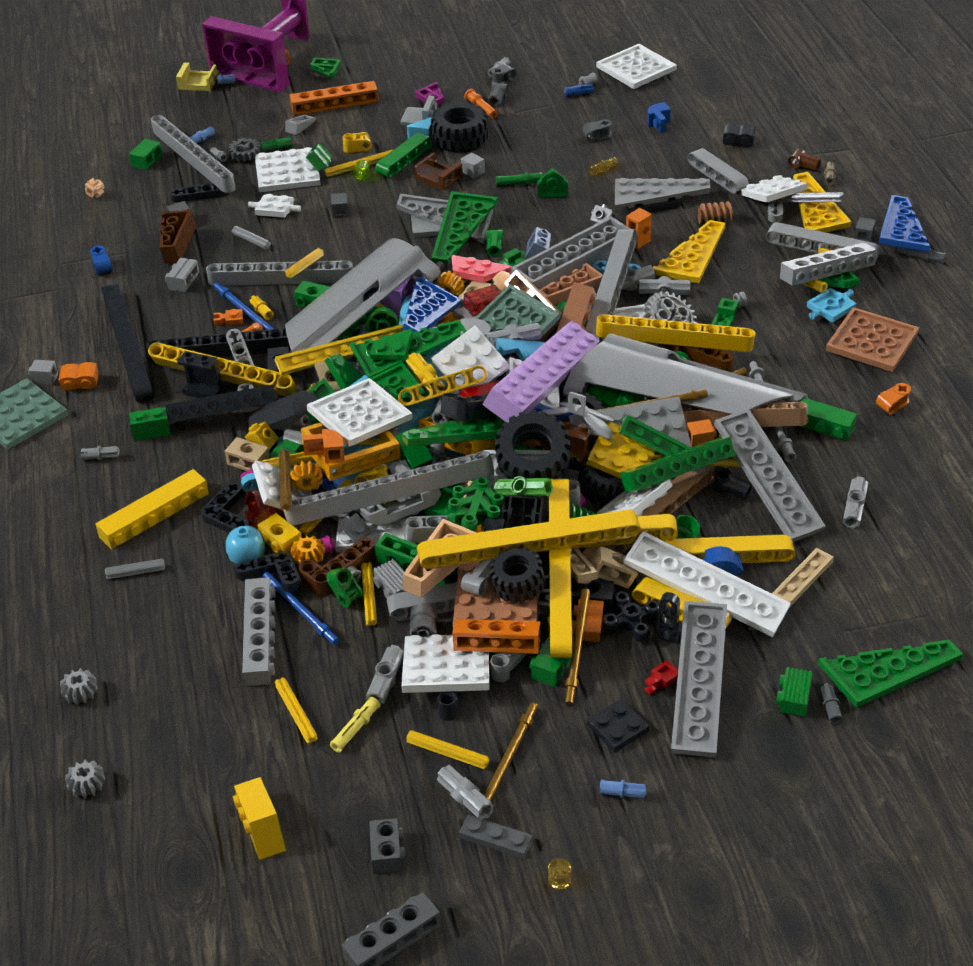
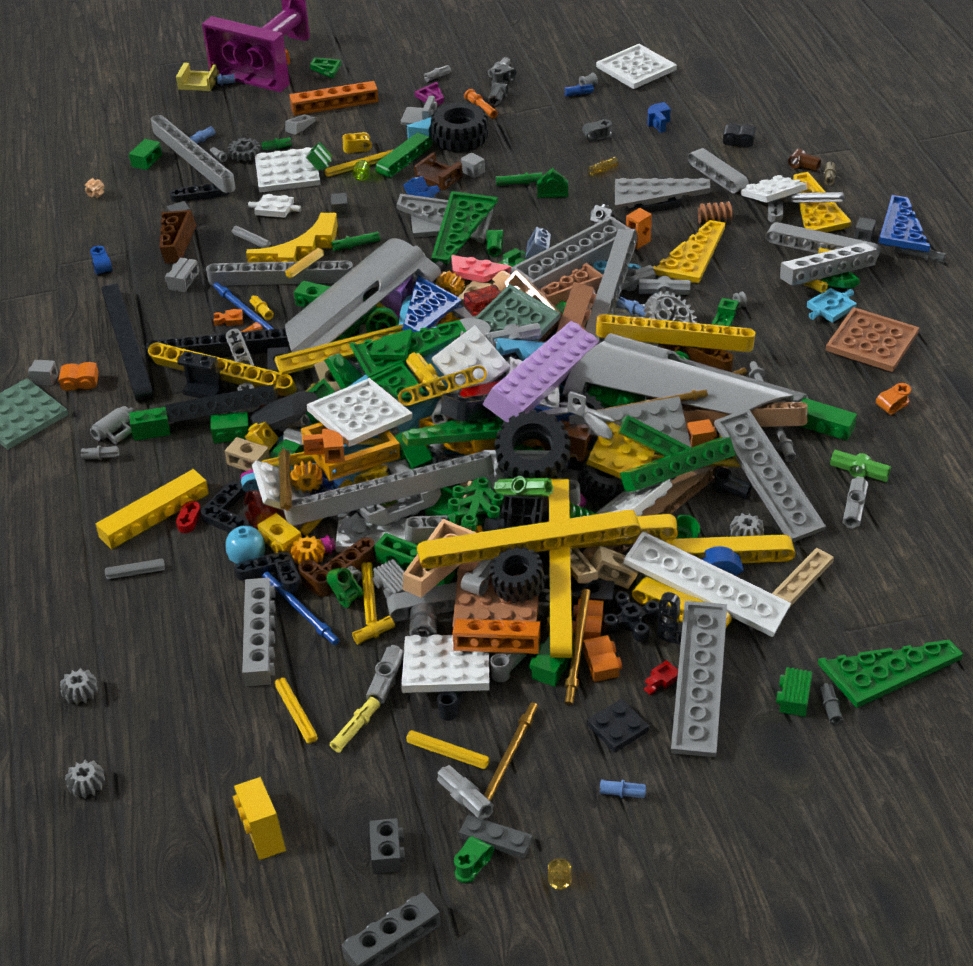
none -> light grey piece [90,406,133,444]
none -> red beam [176,501,201,533]
none -> green brick [211,411,249,443]
none -> yellow arch [246,213,338,263]
none -> green pin [331,231,381,251]
none -> yellow pin [352,616,395,645]
none -> blue brick [403,176,440,198]
none -> light grey axle [424,65,451,82]
none -> green piece [454,836,494,883]
none -> orange brick [583,635,622,682]
none -> medium blue pin [617,297,646,317]
none -> light grey gear [730,513,764,537]
none -> bright green piece [830,450,891,482]

